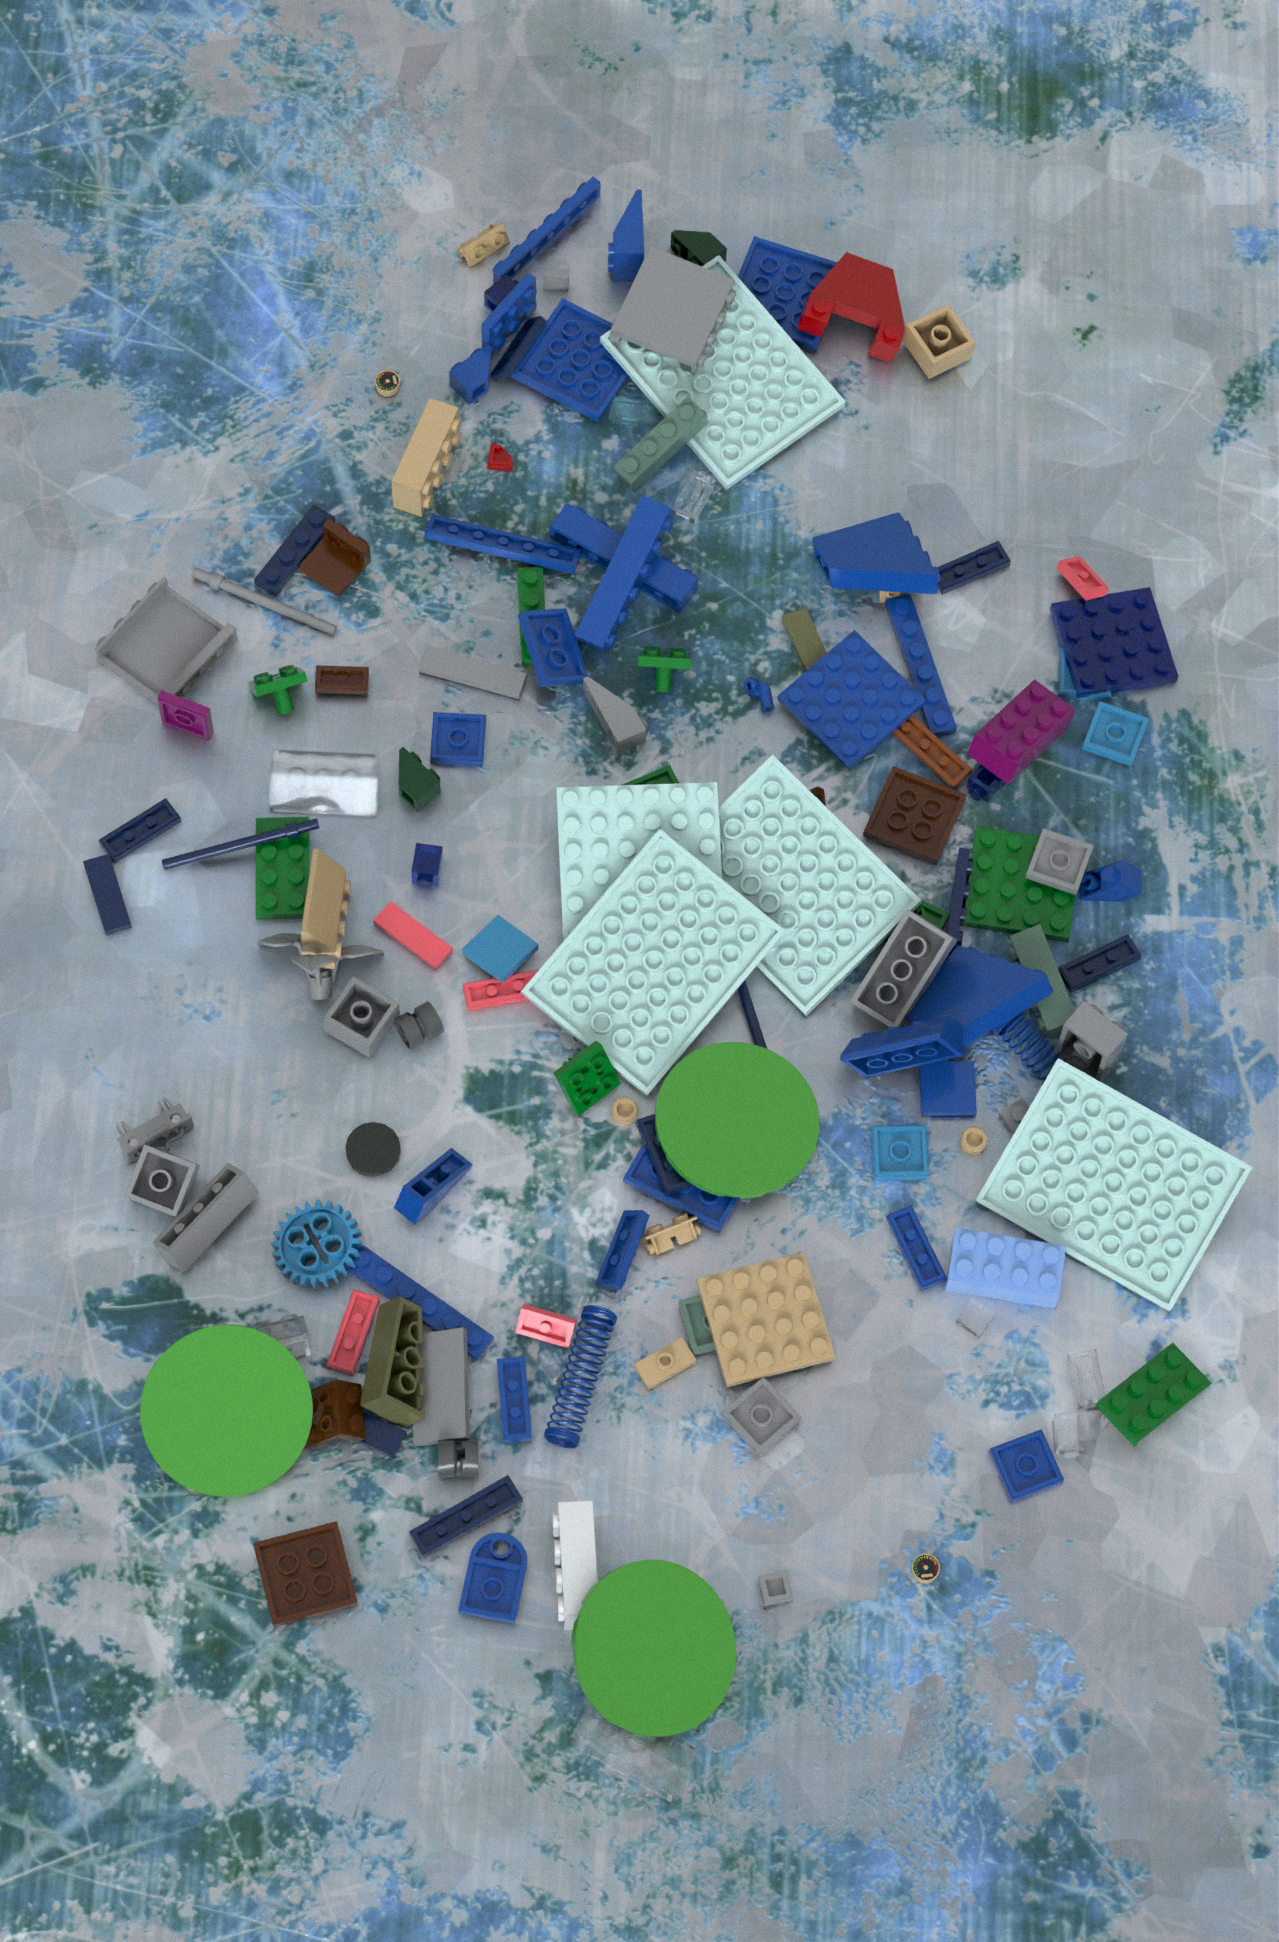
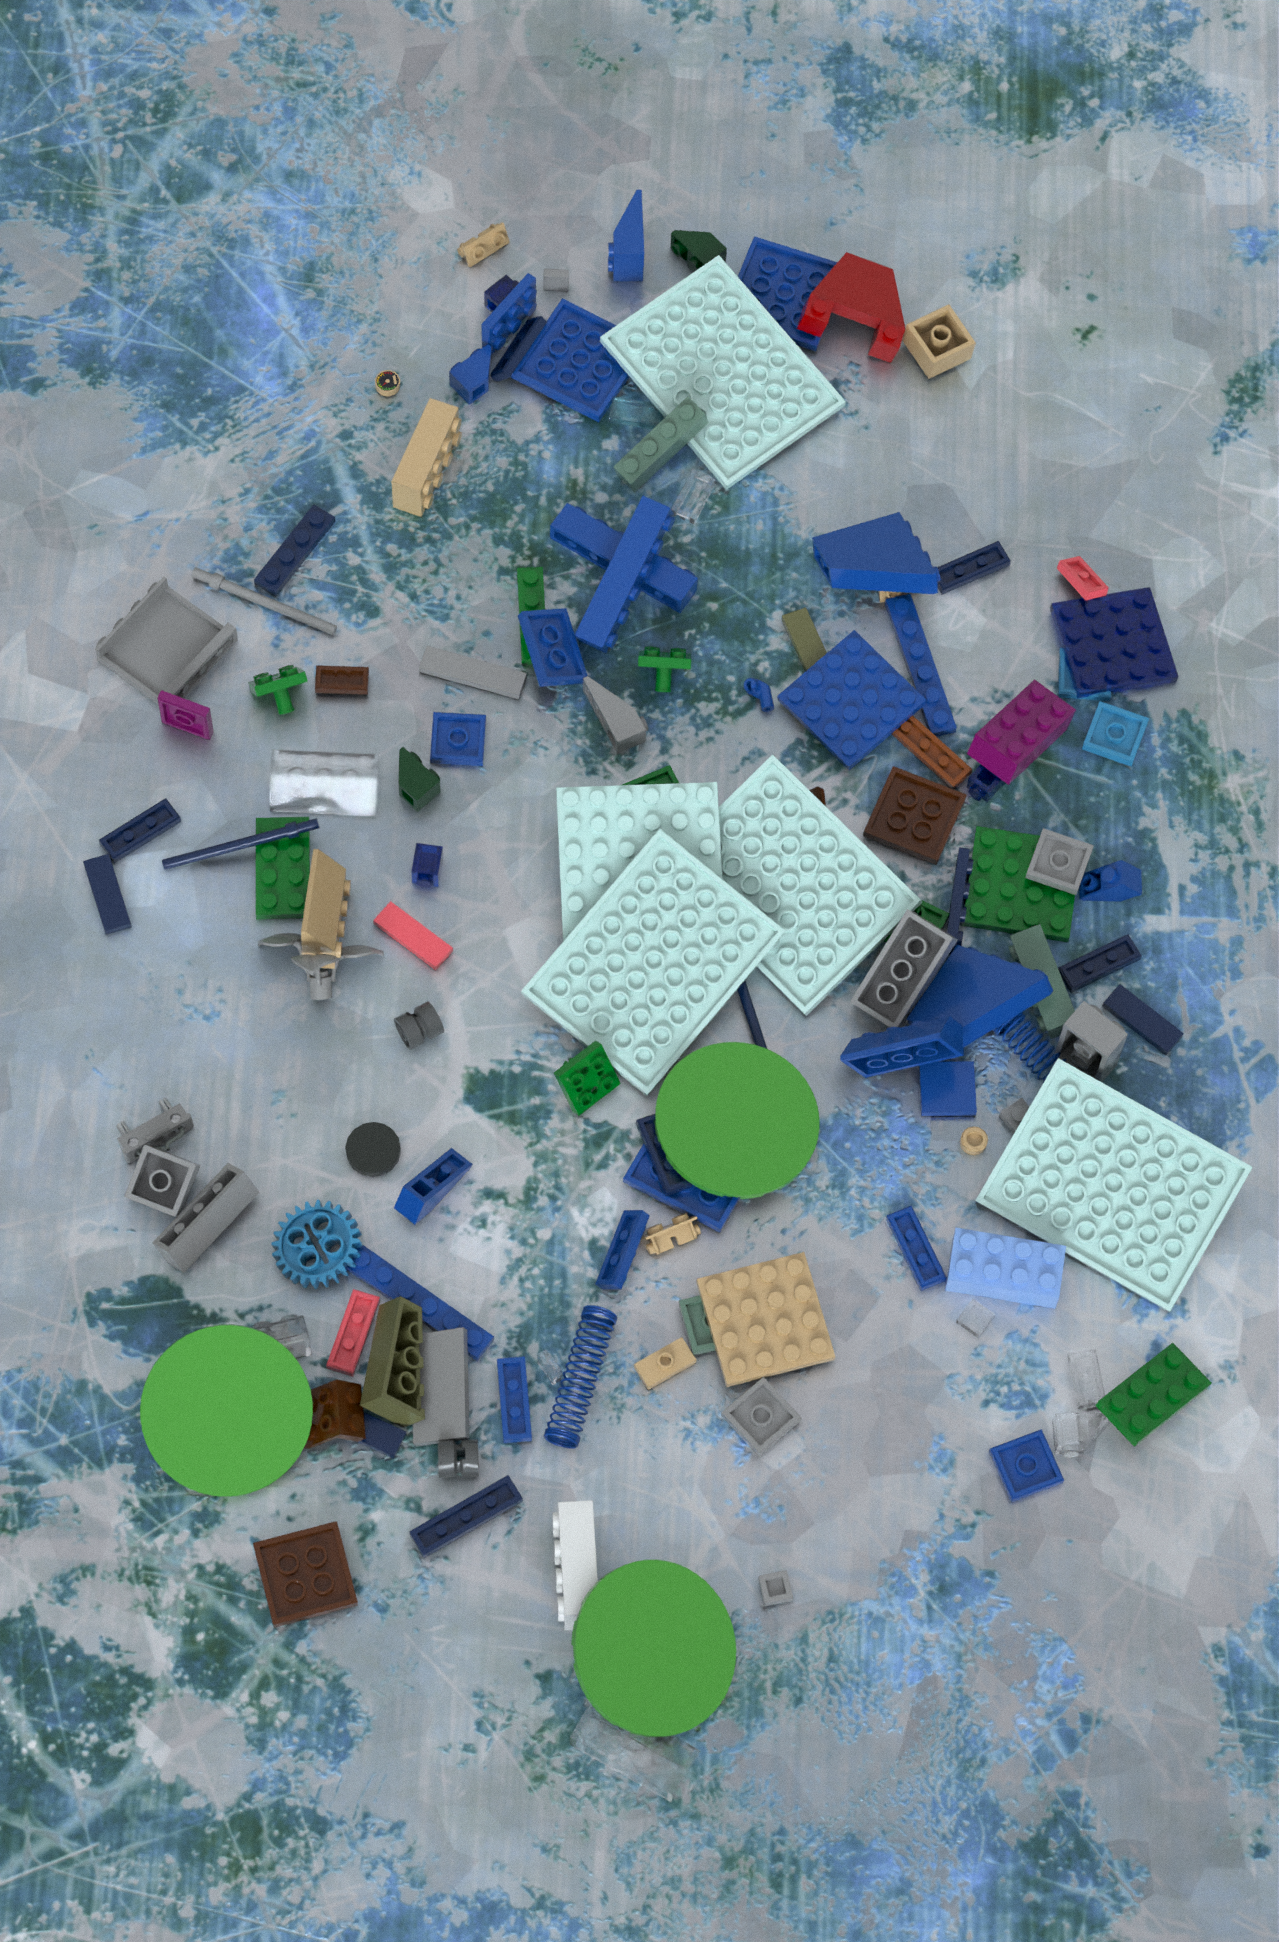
reddish brown bracket [300,519,371,596] -> none
light grey brick [323,976,400,1058] -> none
blue plate [424,514,581,574] -> none
blue plate [458,1533,527,1624] -> none
dark azure tile [462,915,539,984] -> none
coral tile [463,969,539,1012] -> none
red tile [487,443,513,472] -> none
blue plate [493,177,601,290] -> none
coral plate [515,1304,577,1348] -> none
light grey panel [610,246,737,375] -> none
tan tile [611,1097,639,1126] -> none
dark azure tile [871,1125,929,1181] -> none
tile [911,1554,940,1584] -> none
none -> dark blue tile [1102,984,1184,1055]

